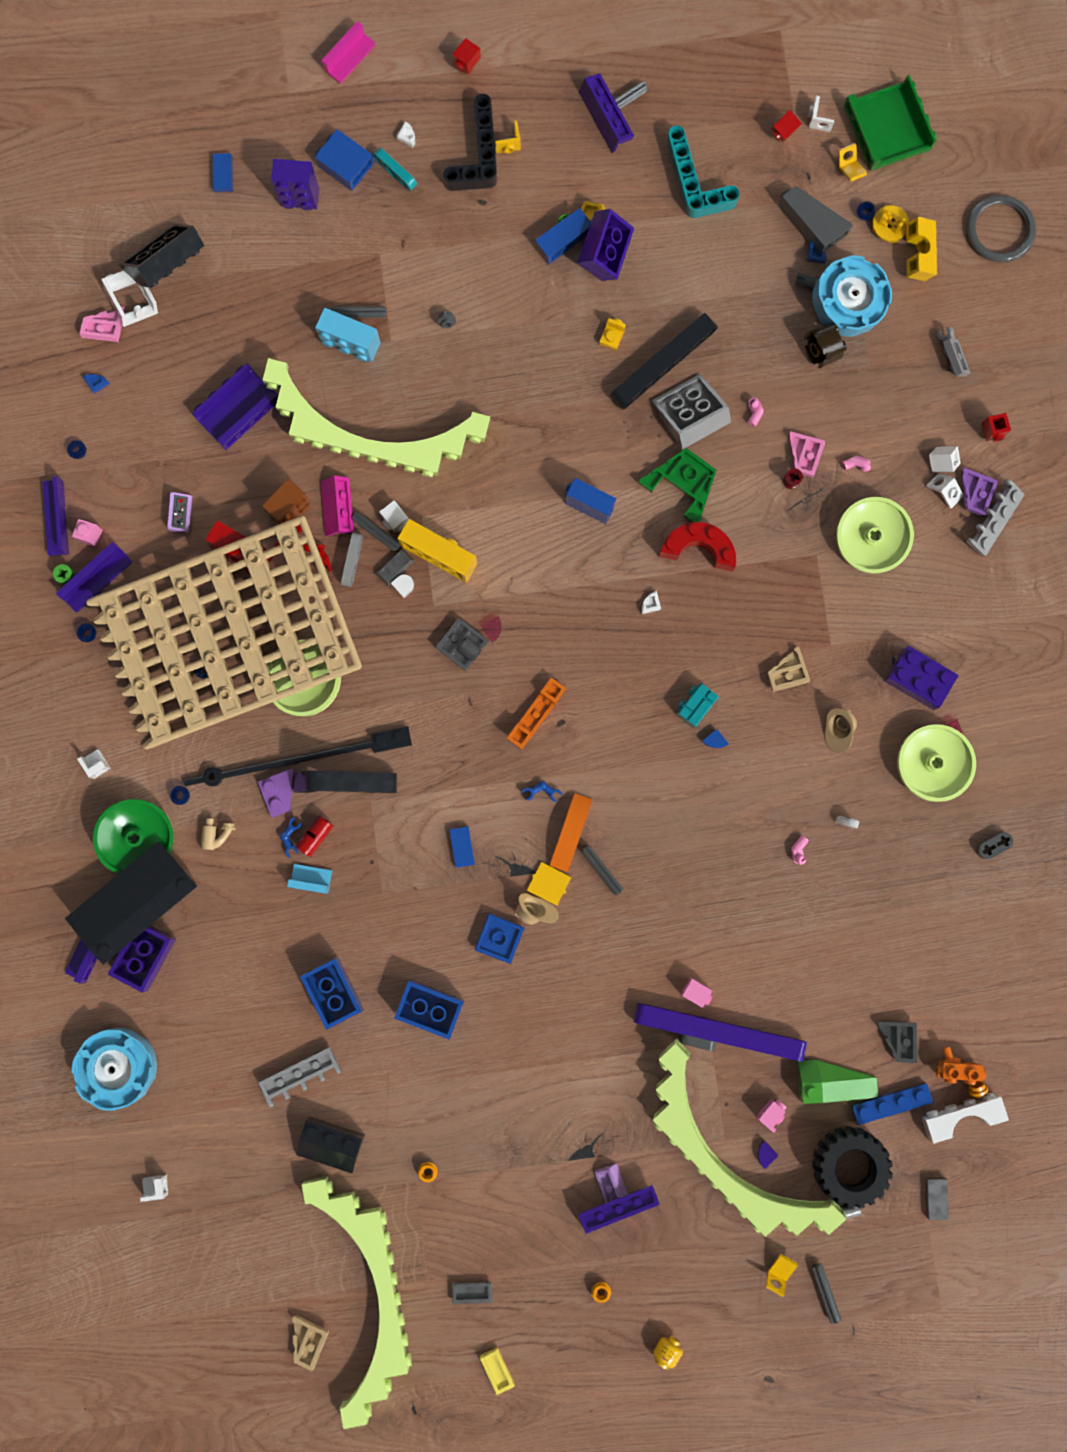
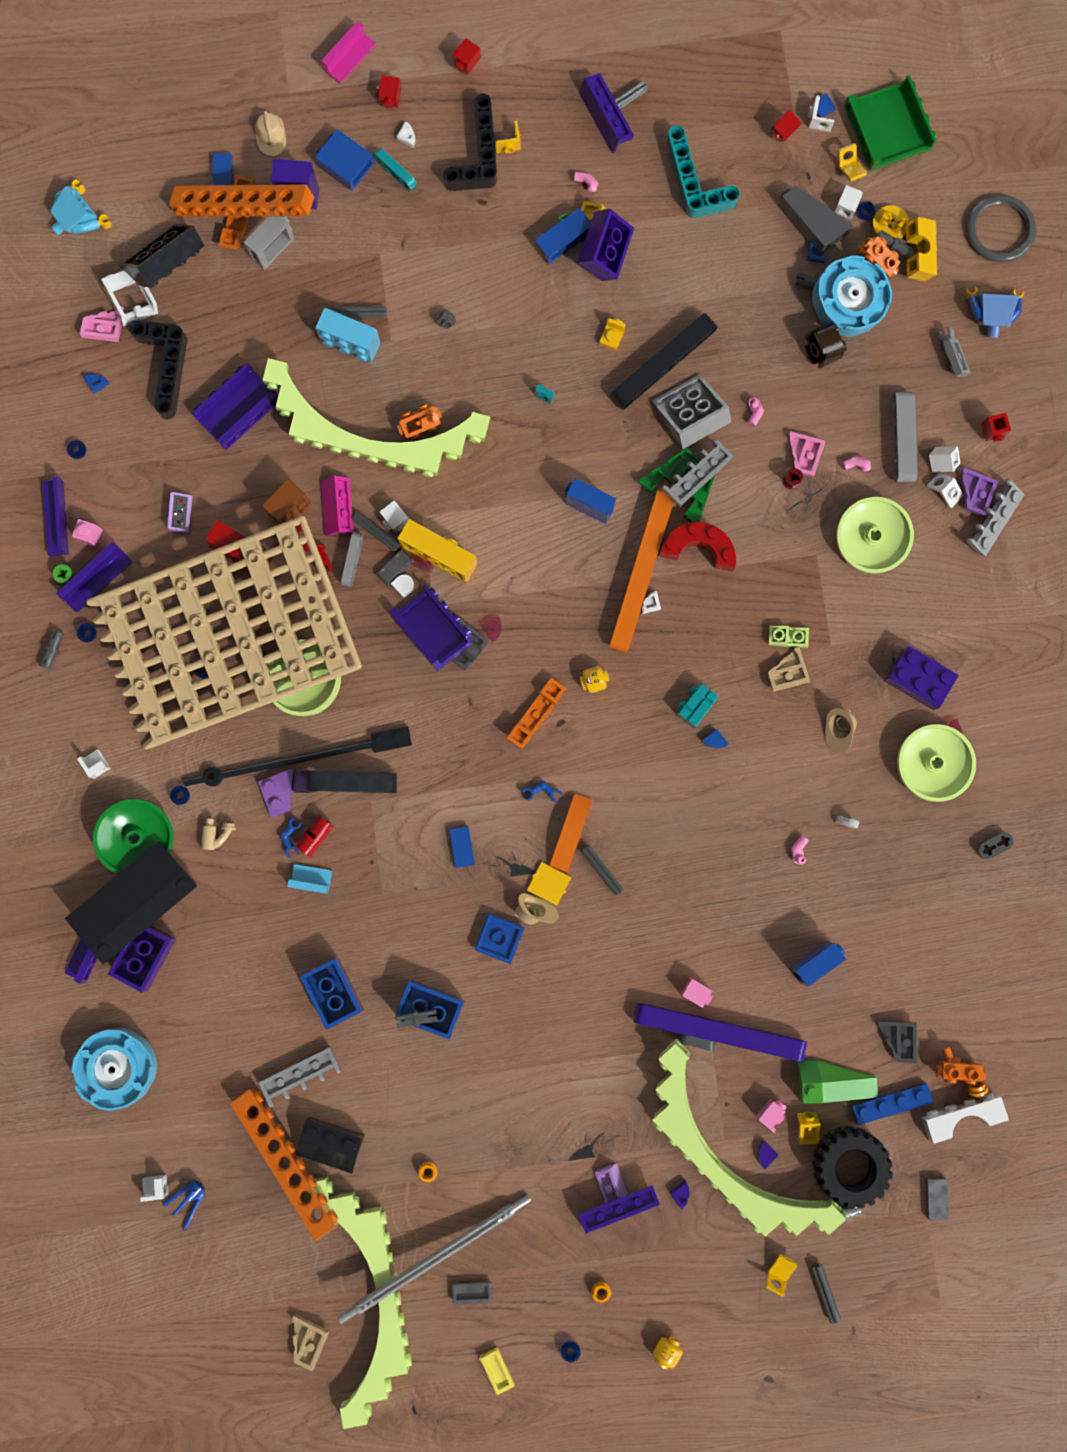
none -> dark grey pin [39,630,64,670]
none -> medium azure torso [51,180,111,235]
none -> black beam [129,320,187,420]
none -> blue plant [163,1180,206,1230]
none -> orange brick [169,185,314,217]
none -> orange slope [218,175,254,251]
none -> orange brick [230,1089,339,1241]
none -> light grey window [244,216,294,270]
none -> tan piece [255,111,286,156]
none -> light grey axle [337,1195,531,1324]
none -> red brick [376,75,402,108]
none -> dark purple panel [389,584,473,672]
none -> orange brick [396,403,442,440]
none -> dark grey pin [396,1009,438,1028]
none -> clear pink tile [413,559,433,573]
none -> teal tile [535,384,555,404]
none -> clear blue plate [561,1341,581,1362]
none -> bright pink arm [574,171,598,192]
none -> yellow head [580,666,610,693]
none -> orange beam [609,489,673,653]
none -> light grey hinge [661,439,734,508]
none -> dark purple tile [670,1180,689,1210]
none -> yellowish green slope [769,626,809,648]
none -> blue brick [790,941,846,987]
none -> yellow bracket [797,1112,820,1145]
none -> blue tile [817,93,836,118]
none -> white panel [835,185,863,220]
none -> orange brick [856,236,901,277]
none -> dark grey pin [877,230,913,260]
none -> light grey beam [892,392,917,482]
none -> medium blue torso [964,287,1024,338]

